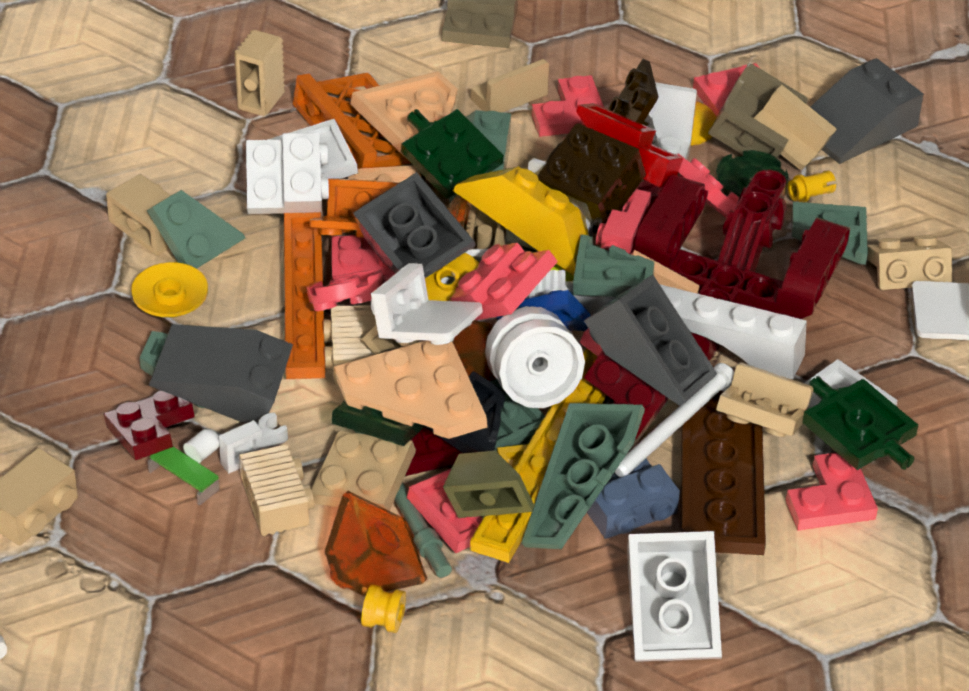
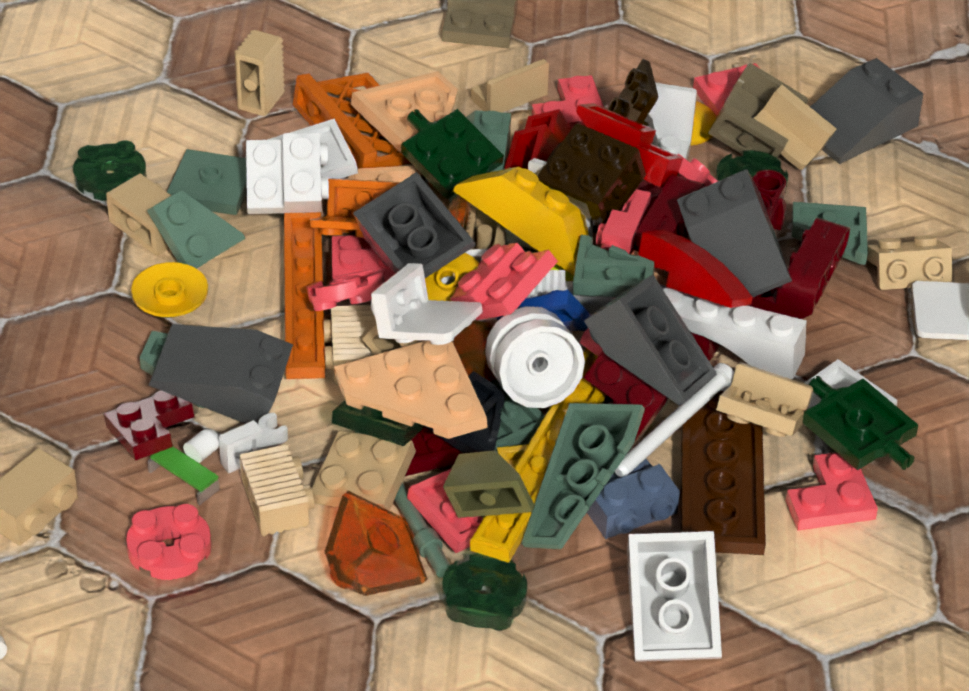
yellow wheel [361,584,406,633] -> none
yellow pin [788,170,836,202] -> none
none -> clear green plate [73,140,147,201]
none -> coral plate [126,504,211,580]
none -> sand green plate [167,149,247,215]
none -> clear green plate [442,553,527,631]
none -> red slope [505,109,572,169]
none -> red slope [638,229,753,308]
none -> dark grey slope [677,169,792,297]

